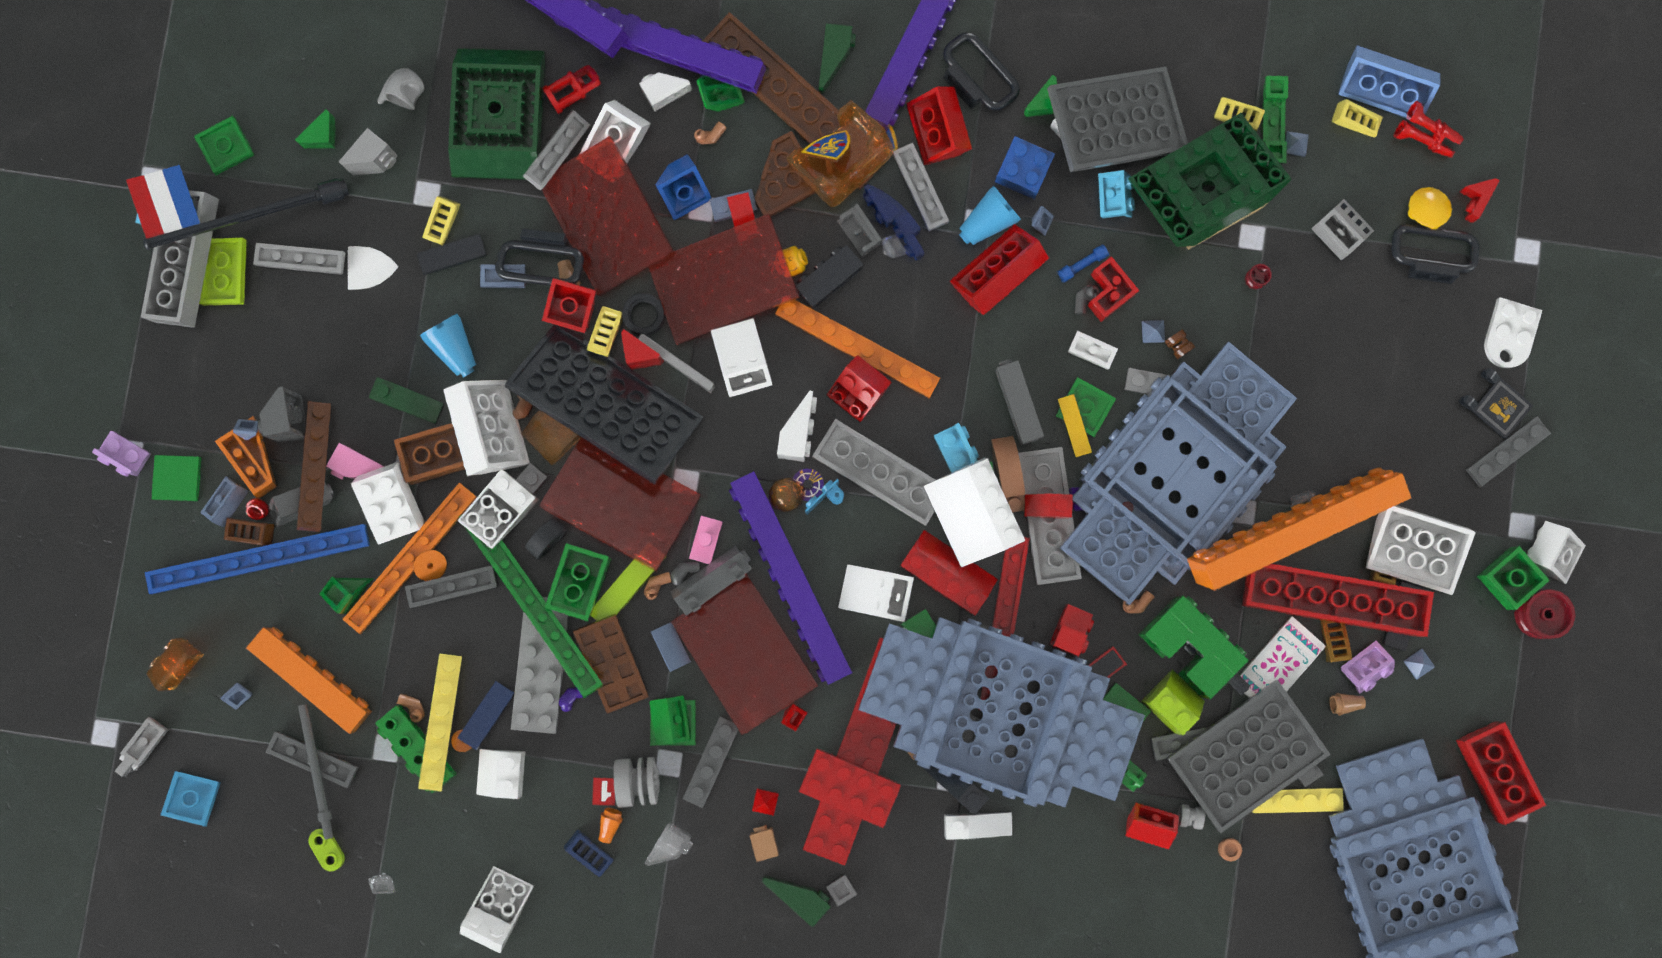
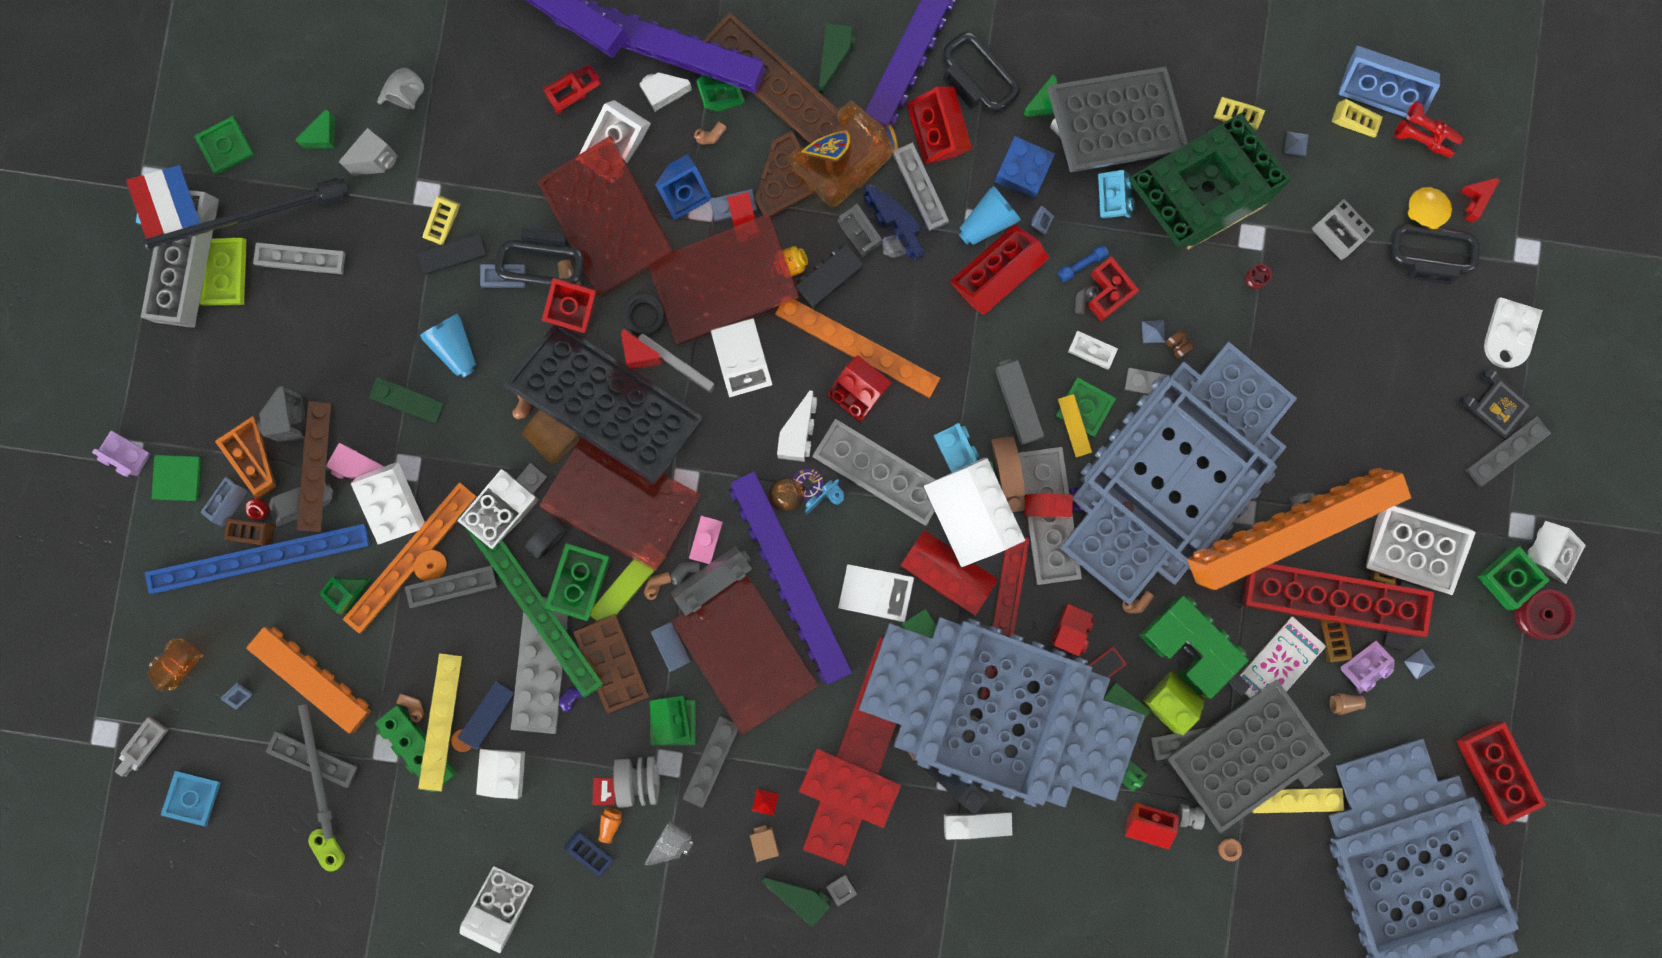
sand blue slope [233,419,259,440] -> none
white sticker [348,246,398,290] -> none
clear slope [368,873,396,894] -> none
dark orange brick [394,423,465,485] -> none
white slope [444,380,530,476] -> none
dark green slope [448,48,545,180] -> none
light grey plate [523,110,590,190] -> none
light yellow slope [587,306,623,357] -> none
red slope [781,704,808,731] -> none
green slope [1261,76,1288,164] -> none

